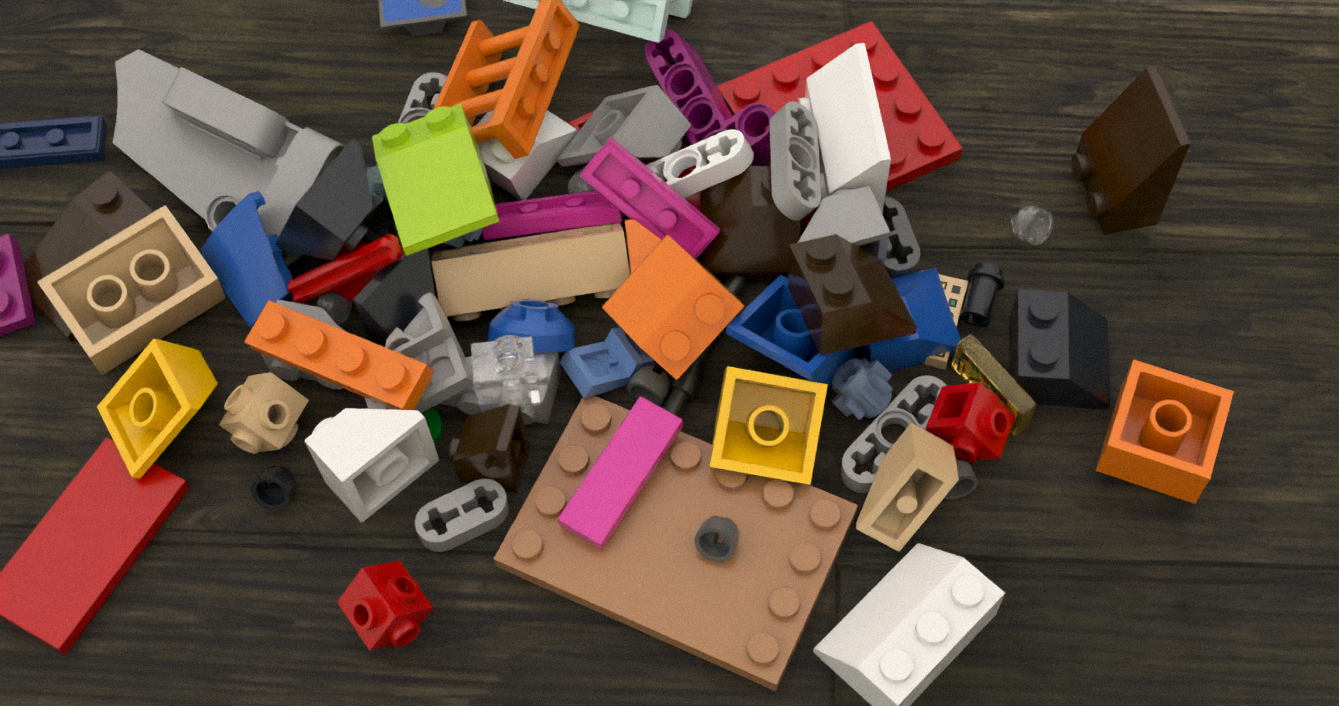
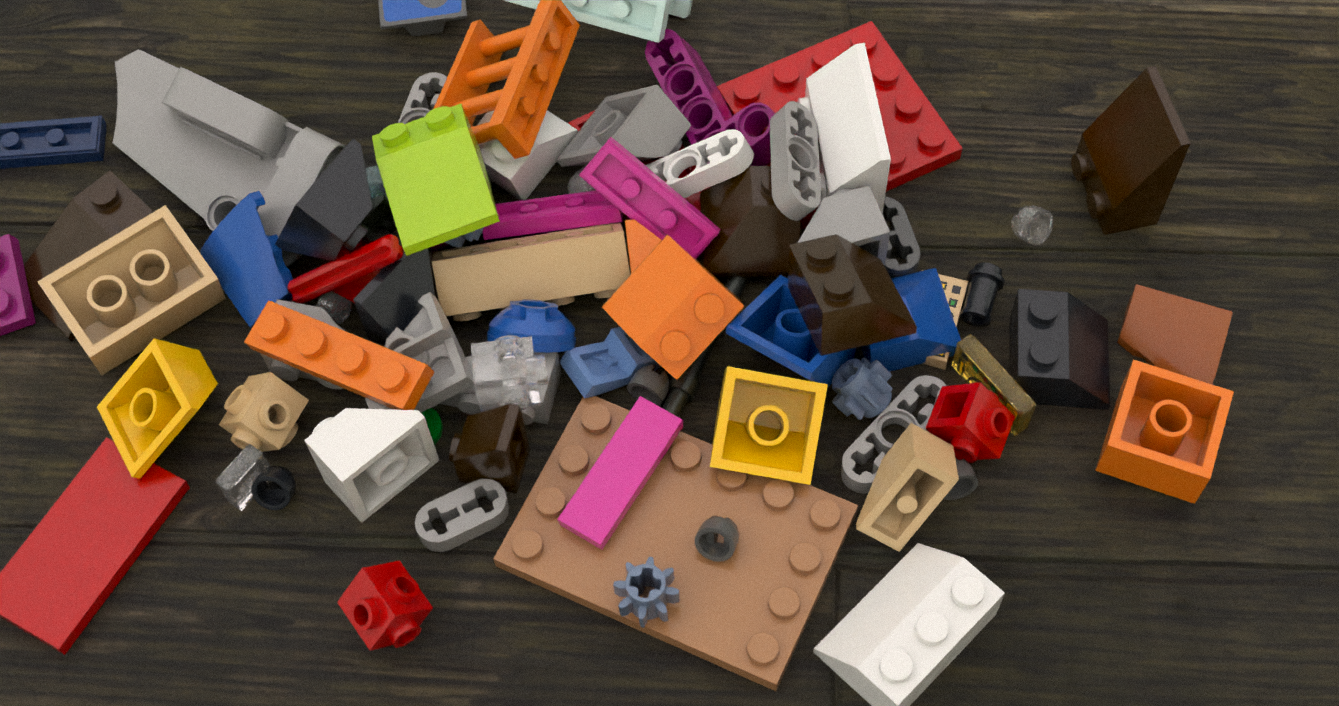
none -> clear tile [216,444,271,511]
none -> sand blue gear [613,557,680,628]
none -> dark orange slope [1117,284,1233,385]

